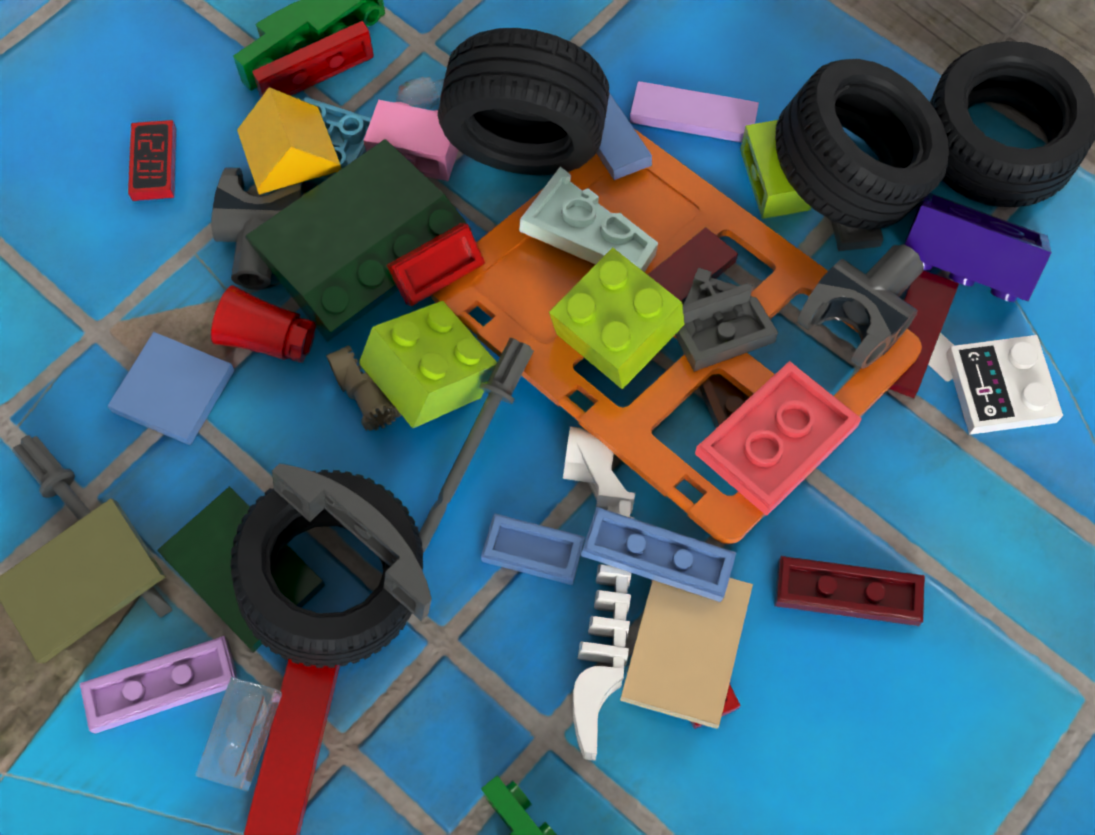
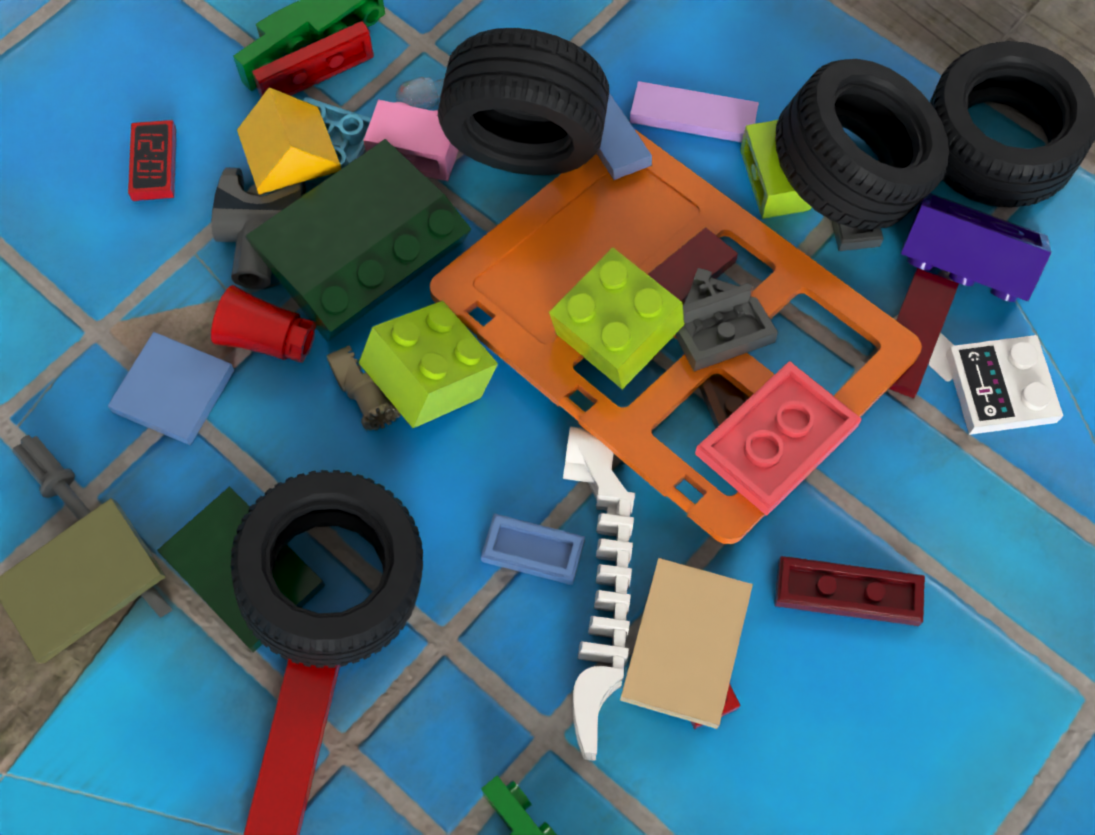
lavender tile [79,636,240,734] -> none
clear plate [195,677,282,792] -> none
dark grey slope [272,464,432,621] -> none
red tile [387,223,486,306] -> none
dark grey piece [419,338,534,553] -> none
light aqua wing [519,167,658,272] -> none
medium blue tile [581,507,736,602] -> none
dark grey connector [797,245,924,369] -> none

